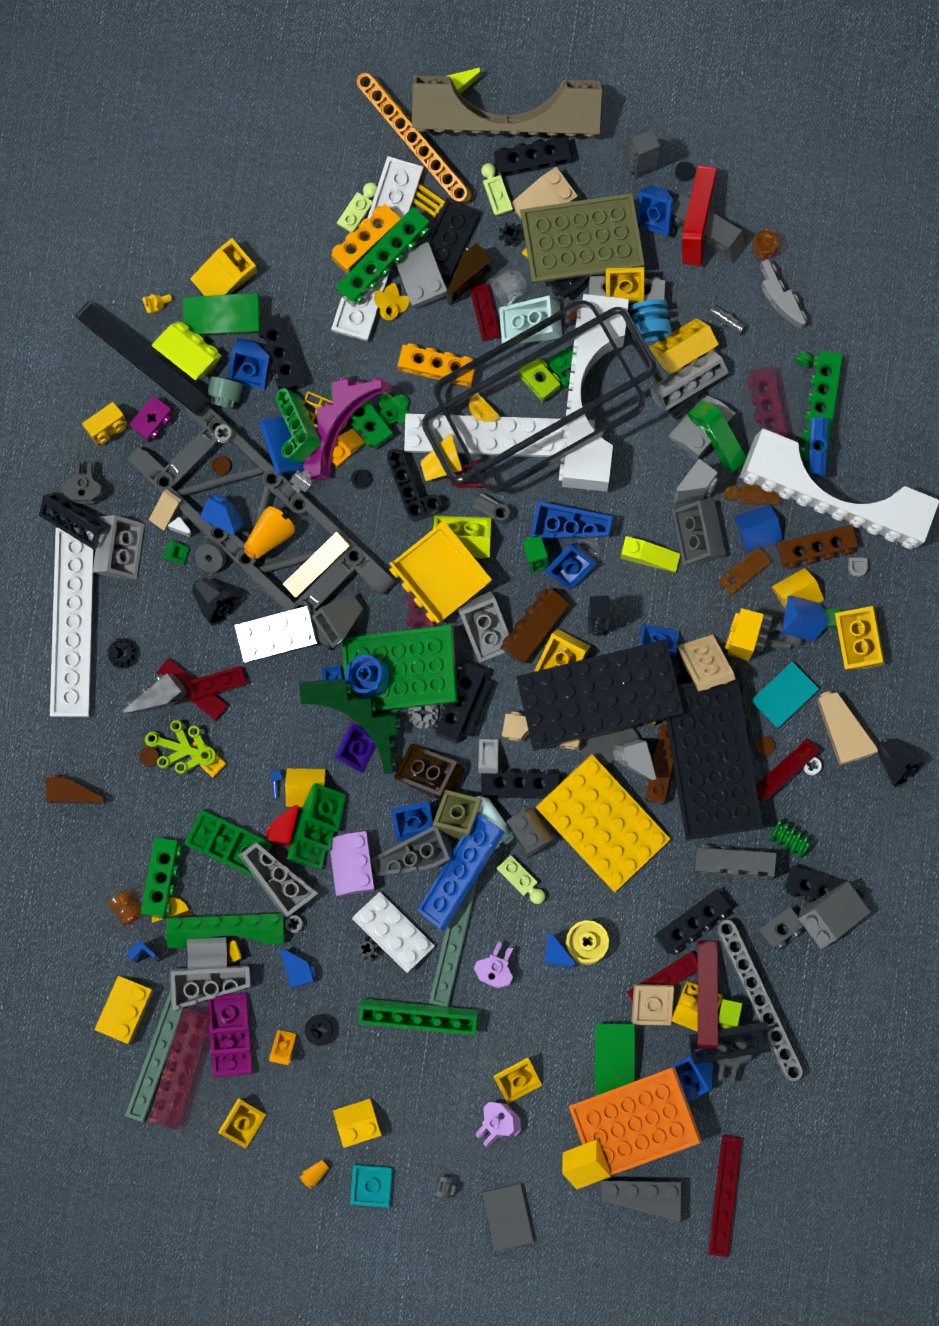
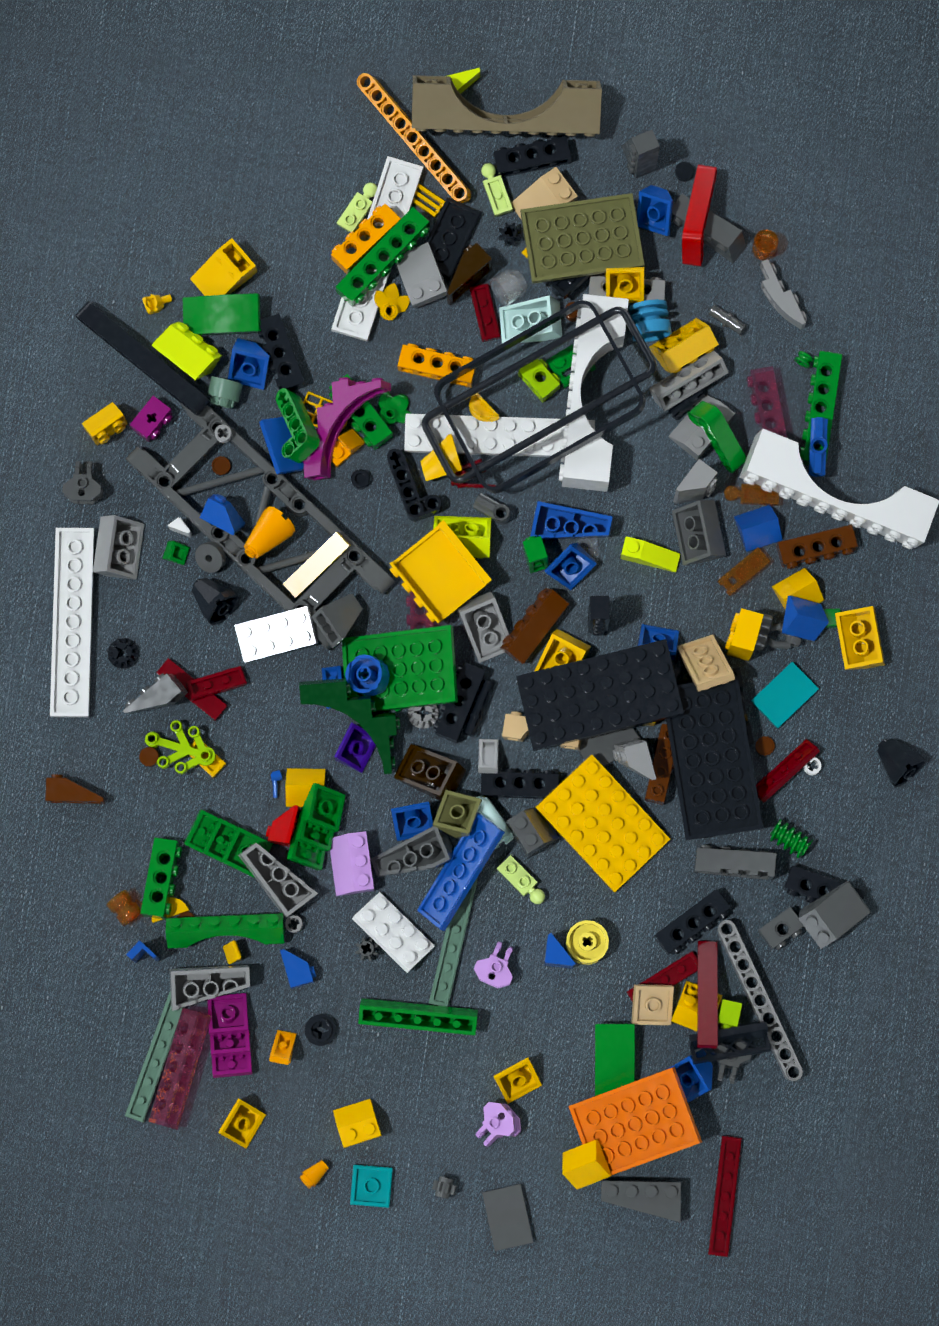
black fence [39,492,111,549] -> none
yellow slope [94,976,154,1045] -> none
tan tile [149,489,182,531] -> none
light grey panel [187,937,227,969] -> none
clear gear [290,469,313,493] -> none
tan slope [817,691,878,766] -> none
light grey tile [848,558,868,578] -> none

